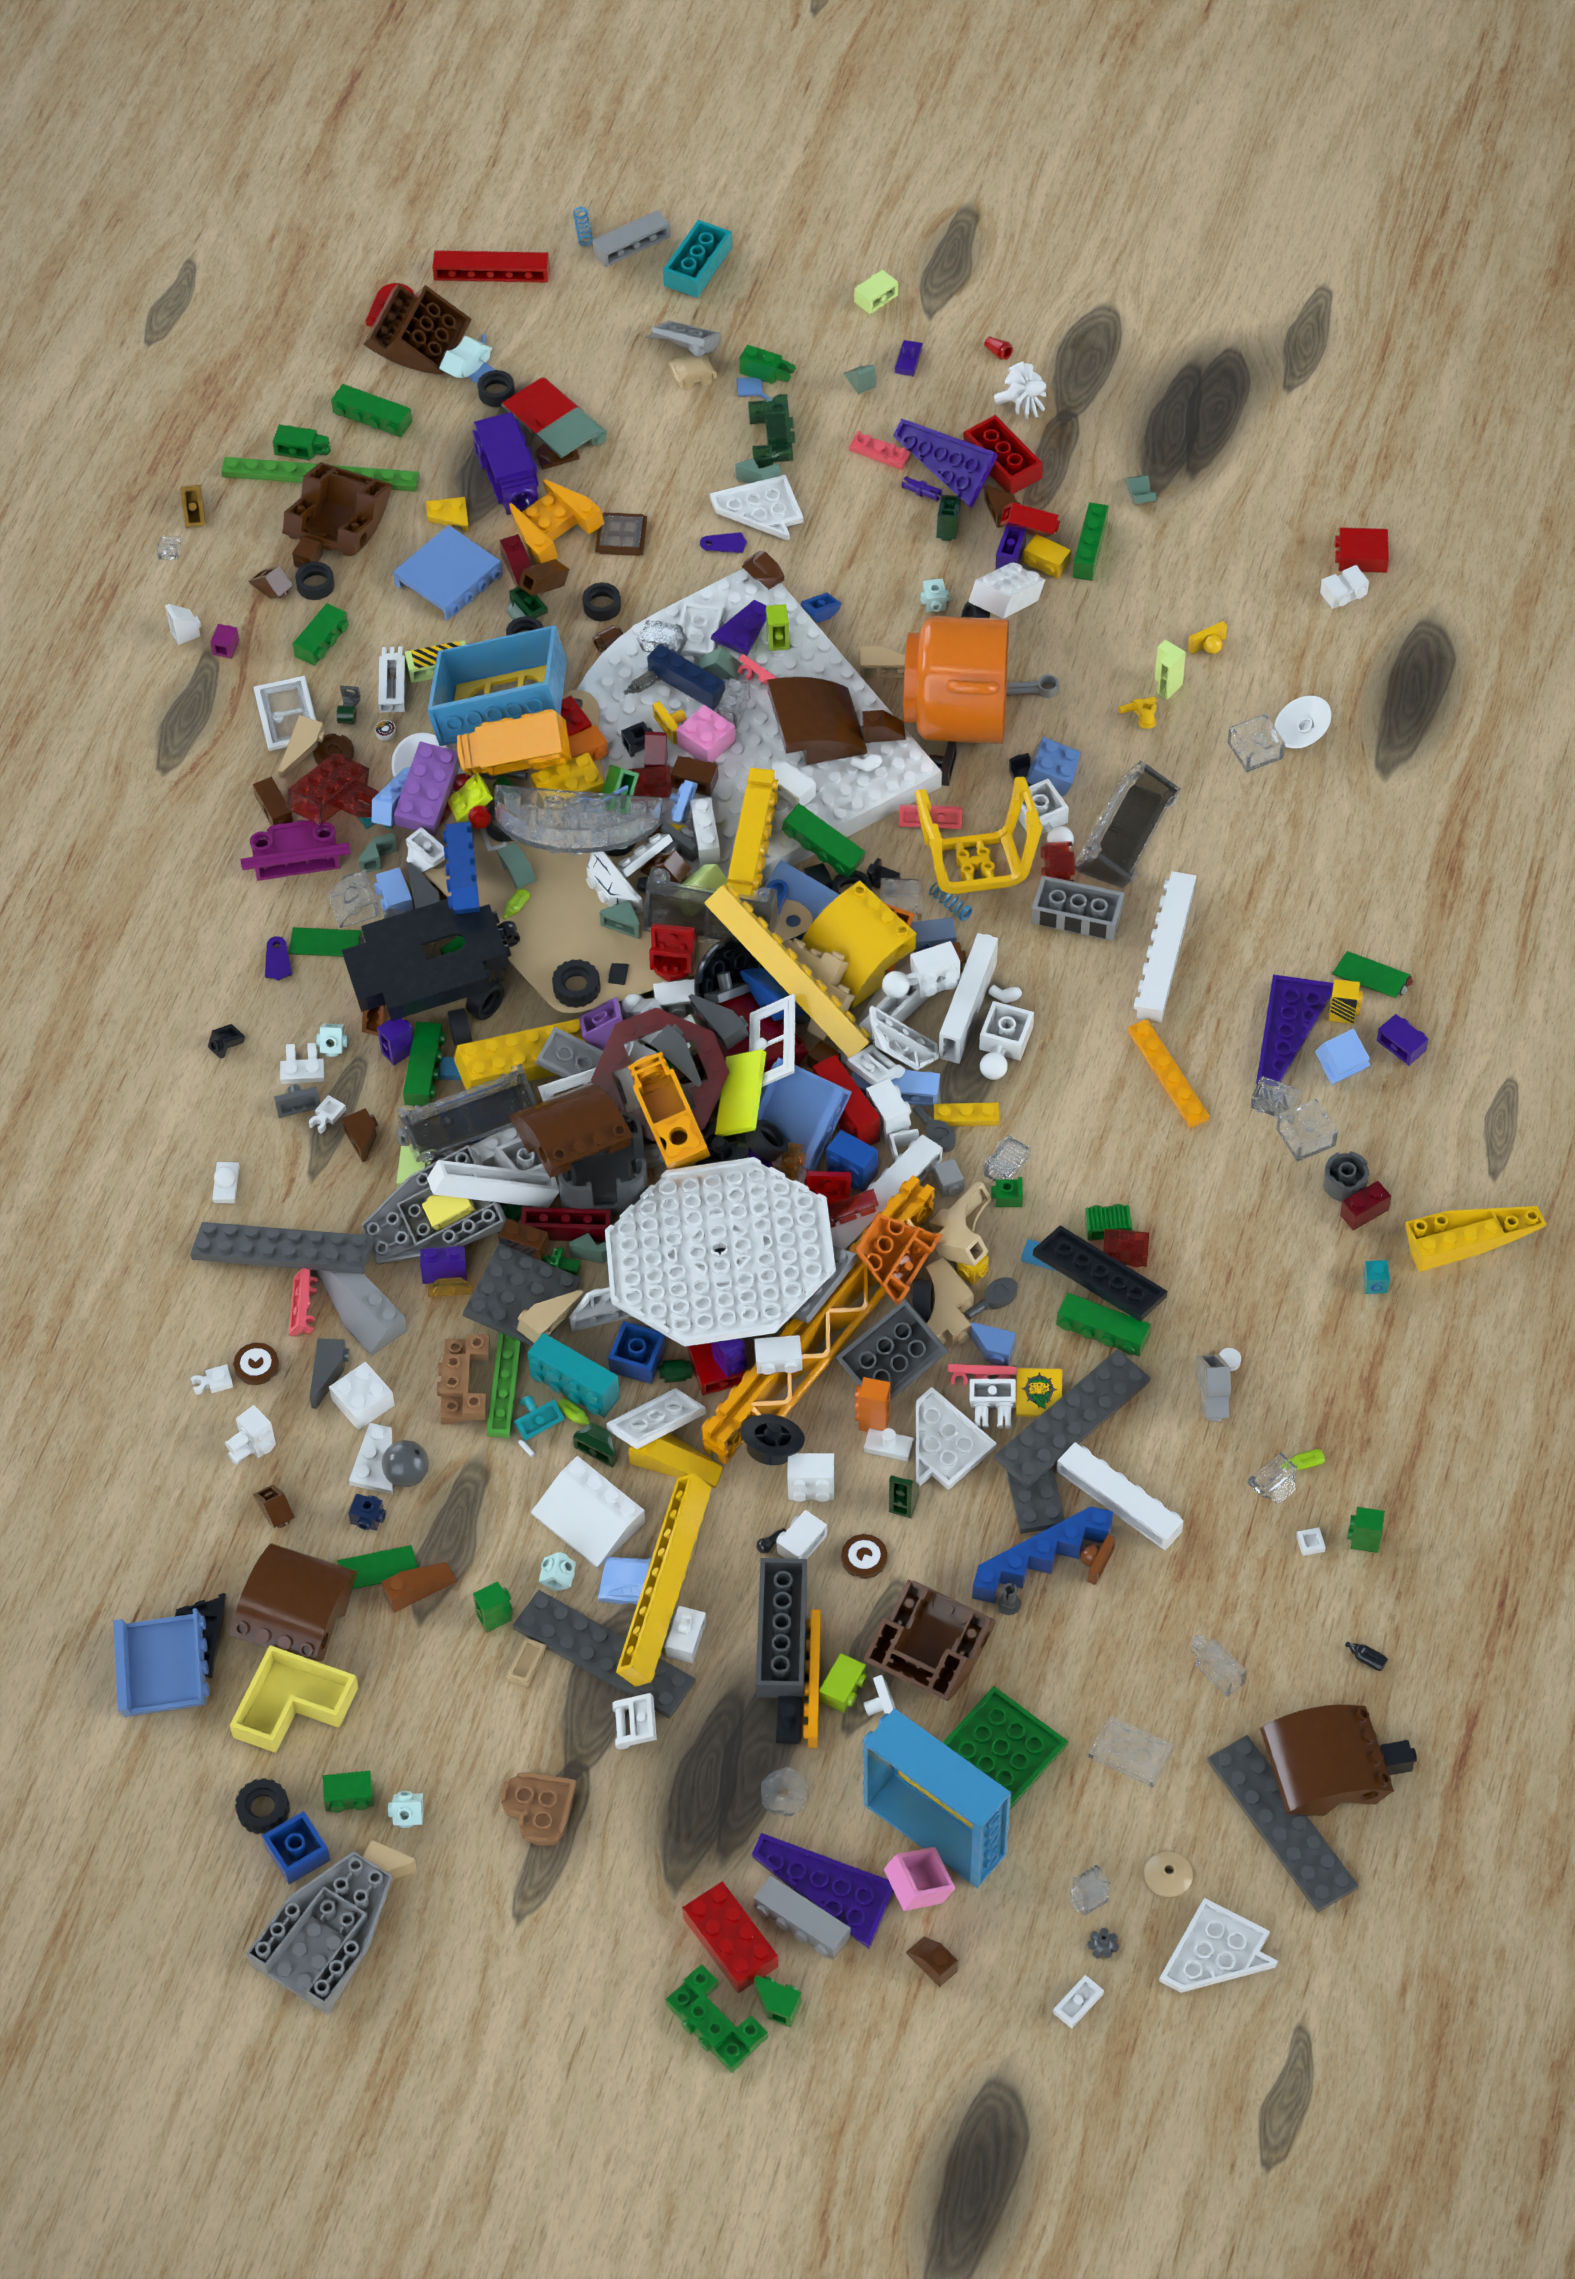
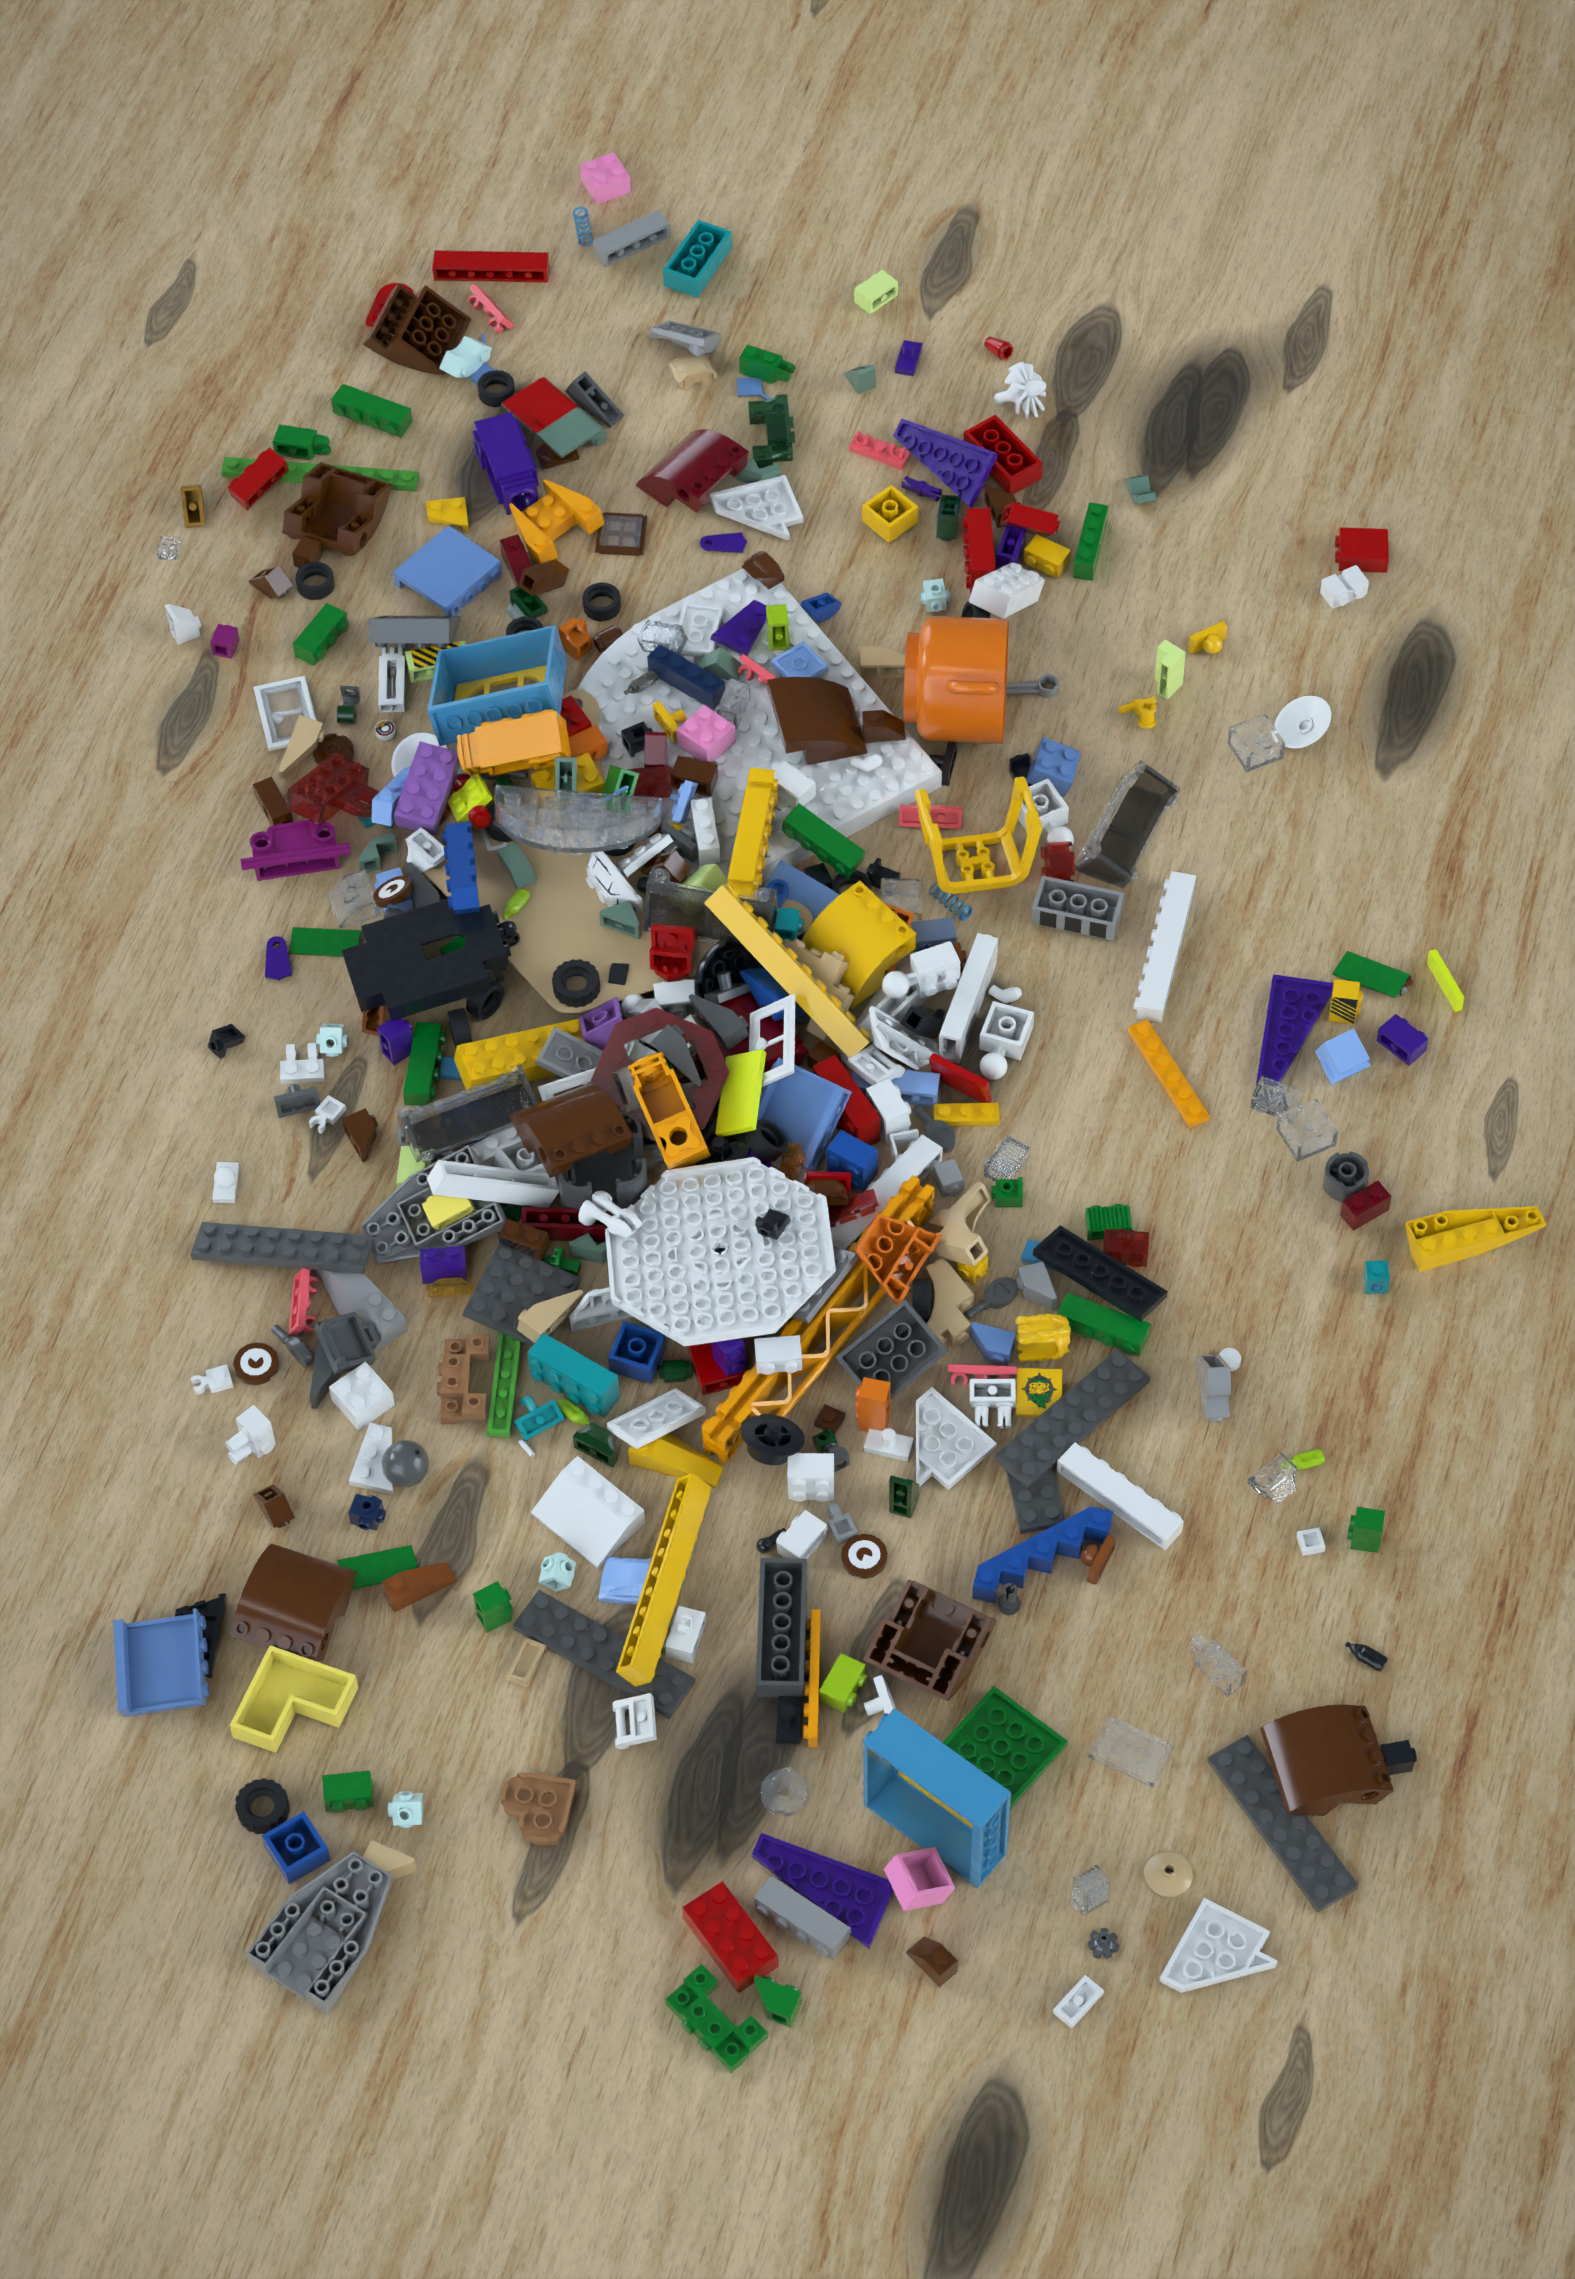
none -> red brick [228,447,289,510]
none -> dark grey piece [271,1325,314,1368]
none -> dark grey piece [314,1311,380,1374]
none -> slope [369,616,461,647]
none -> reddish brown tile [373,875,414,908]
none -> coral plate [467,284,514,333]
none -> sand green slope [555,757,578,799]
none -> orange brick [559,617,592,661]
none -> dark grey slope [565,371,624,427]
none -> white piece [579,1191,642,1238]
none -> bright pink piece [580,152,631,205]
none -> dark red slope [636,429,749,513]
none -> black bracket [755,1209,790,1240]
none -> light blue plate [771,641,828,678]
none -> teal brick [774,908,804,942]
none -> reddish brown slope [805,1179,848,1205]
none -> leg [812,1429,850,1472]
none -> reddish brown plate [814,1404,845,1435]
none -> light grey plate [827,1502,858,1544]
none -> yellow brick [862,485,919,543]
none -> black brick [900,1005,945,1039]
none -> red tile [929,1053,992,1103]
none -> red brick [962,508,995,595]
none -> light grey slope [1014,1261,1057,1311]
none -> yellow piece [1015,1313,1071,1362]
none -> neon yellow tile [1427,949,1465,1012]

